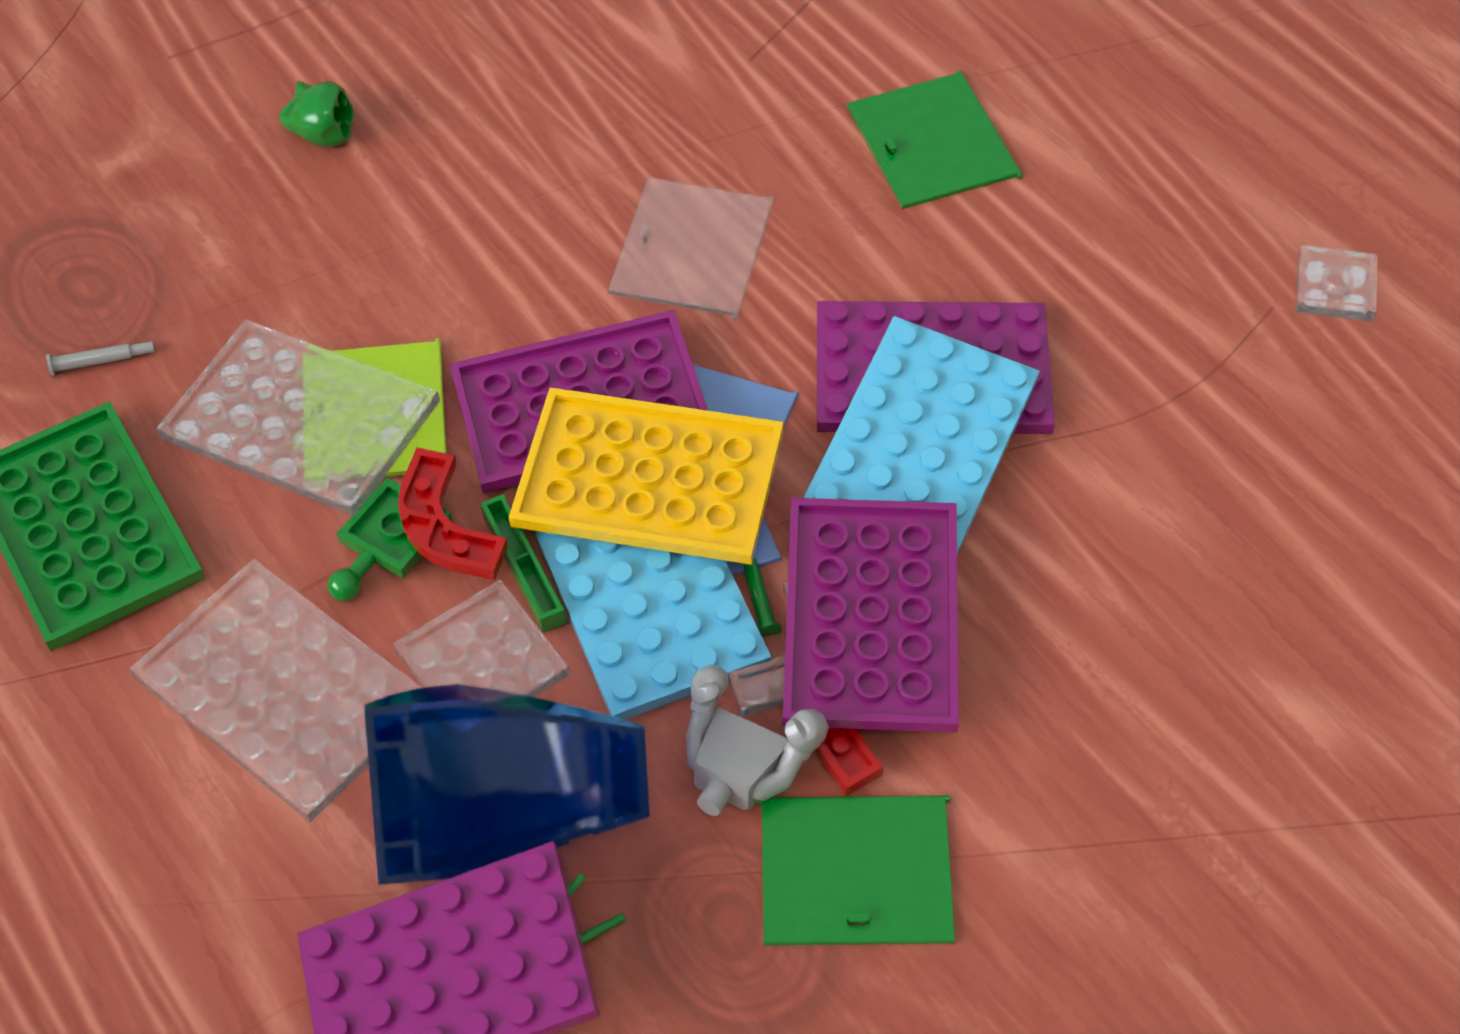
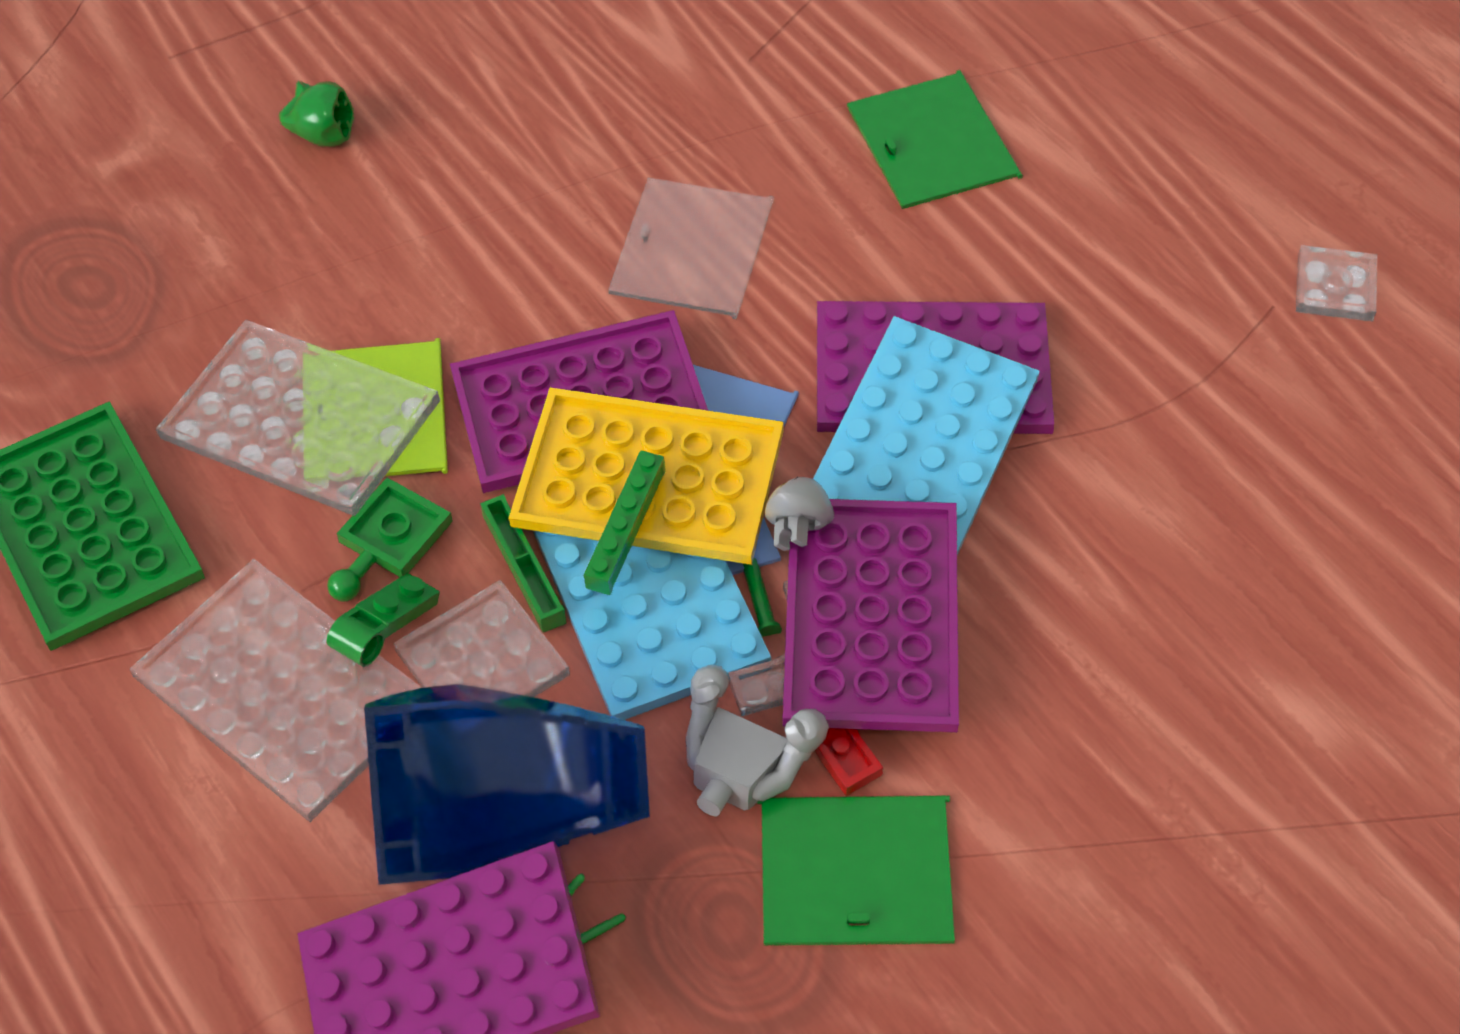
light grey piece [46,341,155,377] -> none
red plate [398,447,508,581] -> none
none -> green plate [326,573,440,667]
none -> green piece [583,450,666,595]
none -> light grey piece [765,477,834,551]

